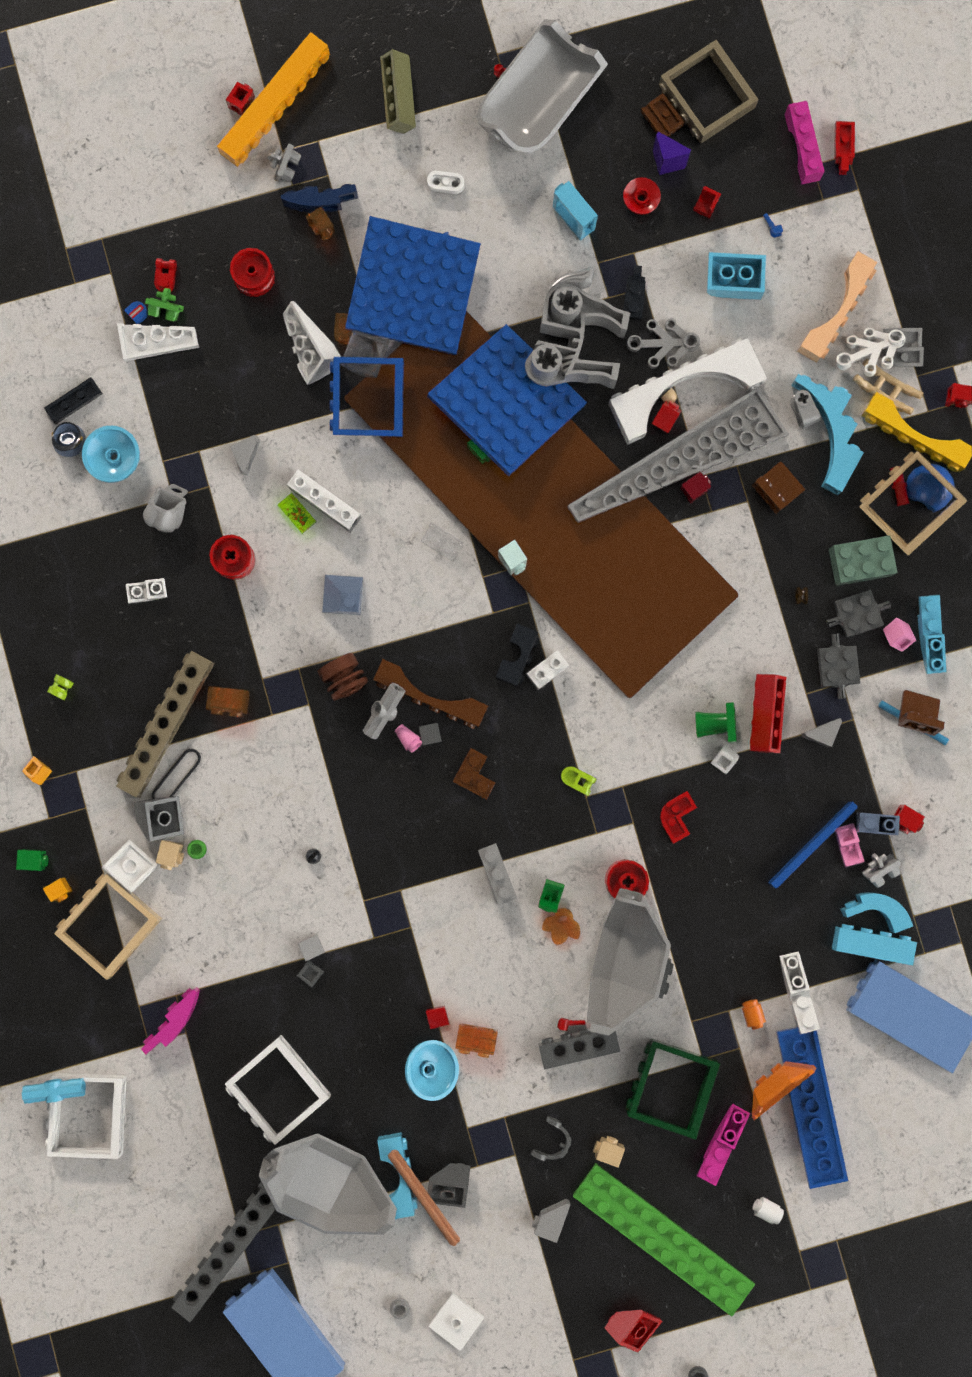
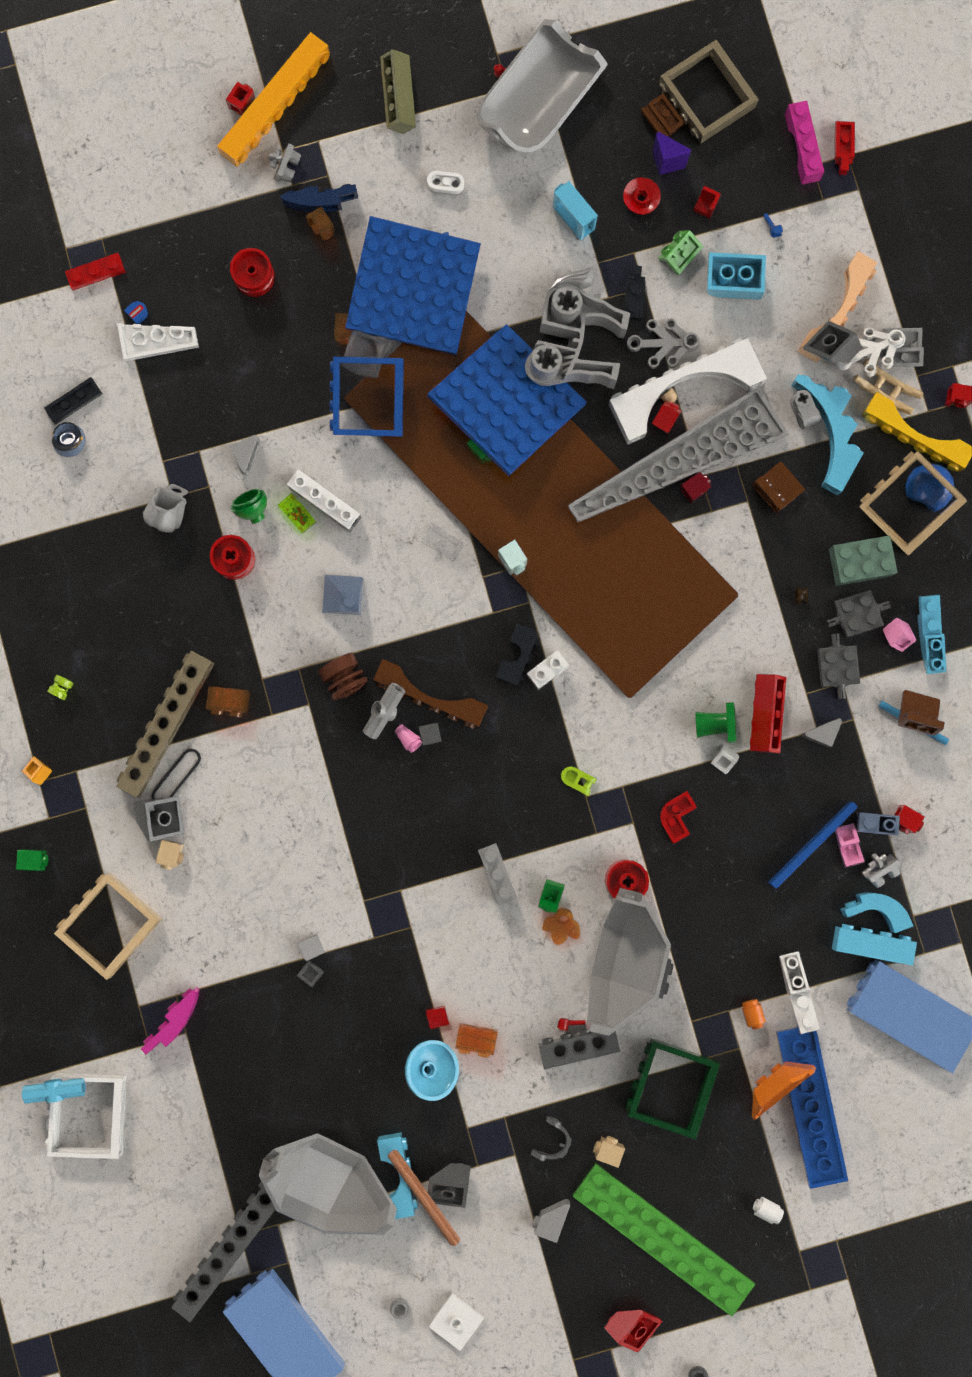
light orange plate [43,878,72,903] -> none
medium azure dish [82,426,140,483] -> none
white plate [102,840,158,894] -> none
white slope [125,578,167,604] -> none
bright green hips [145,288,184,321] -> none
red plate [154,258,177,292] -> none
bright green plate [187,840,207,859] -> none
white window [225,1035,331,1145] -> none
white wedge [283,301,341,385] -> none
black hinge [306,848,322,864] -> none
reddish brown plate [453,748,495,800] -> none
dark pink slope [697,1104,750,1186] -> none
red pin [890,466,909,506] -> none
none -> red plate [65,253,126,291]
none -> green piece [231,489,267,524]
none -> bright green bracket [658,230,704,275]
none -> dark grey slope [803,320,862,363]

